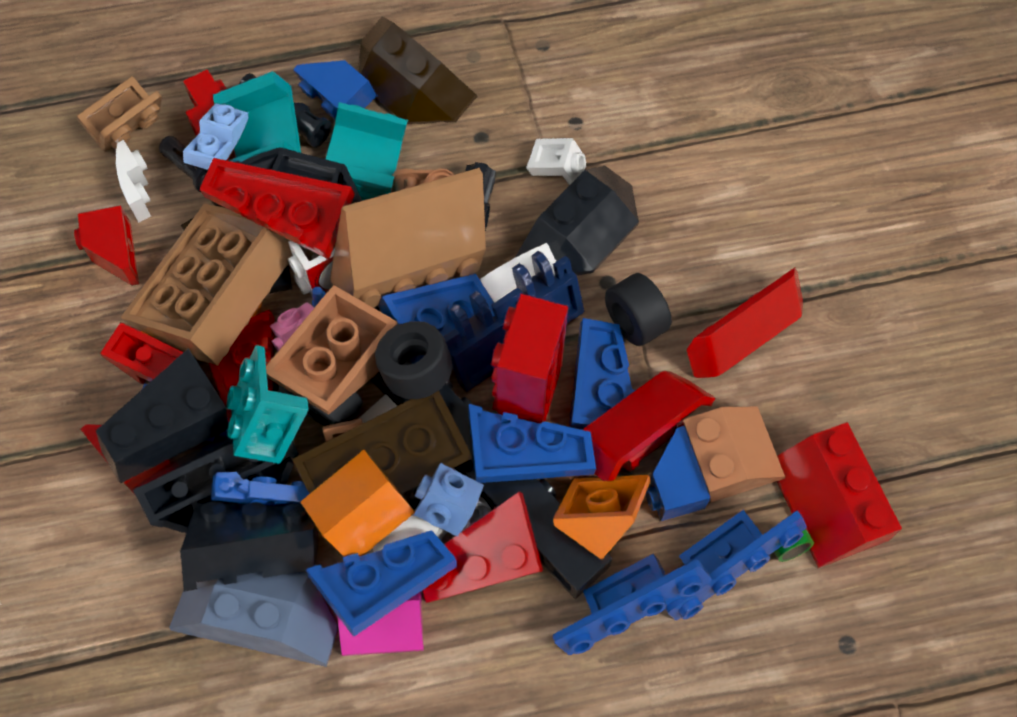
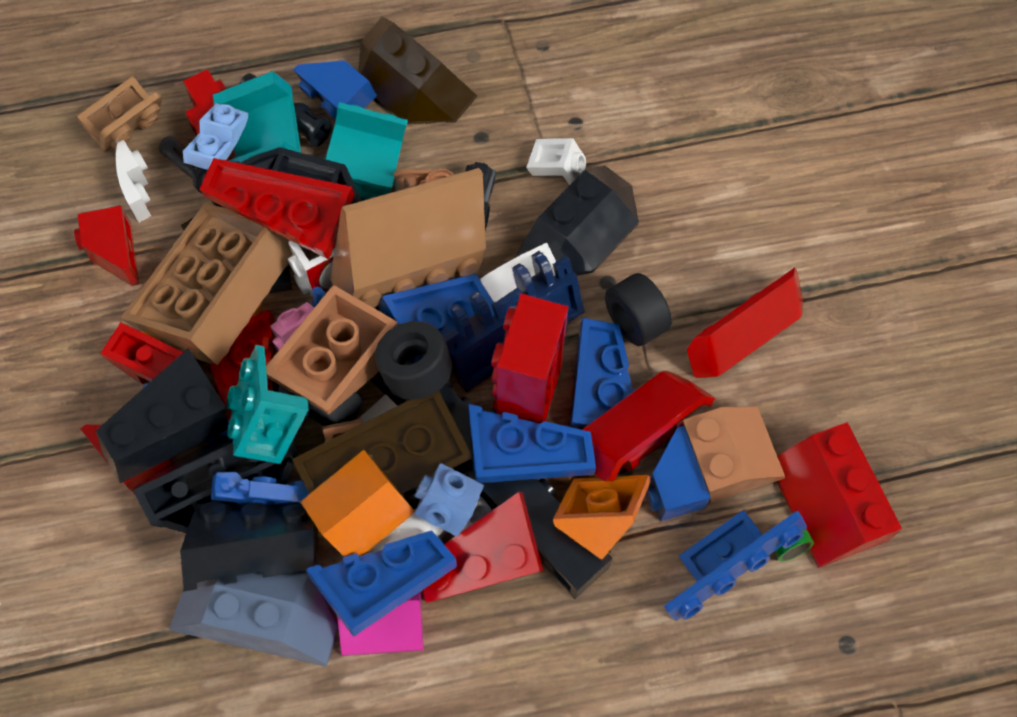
blue bracket [552,554,712,655] -> none

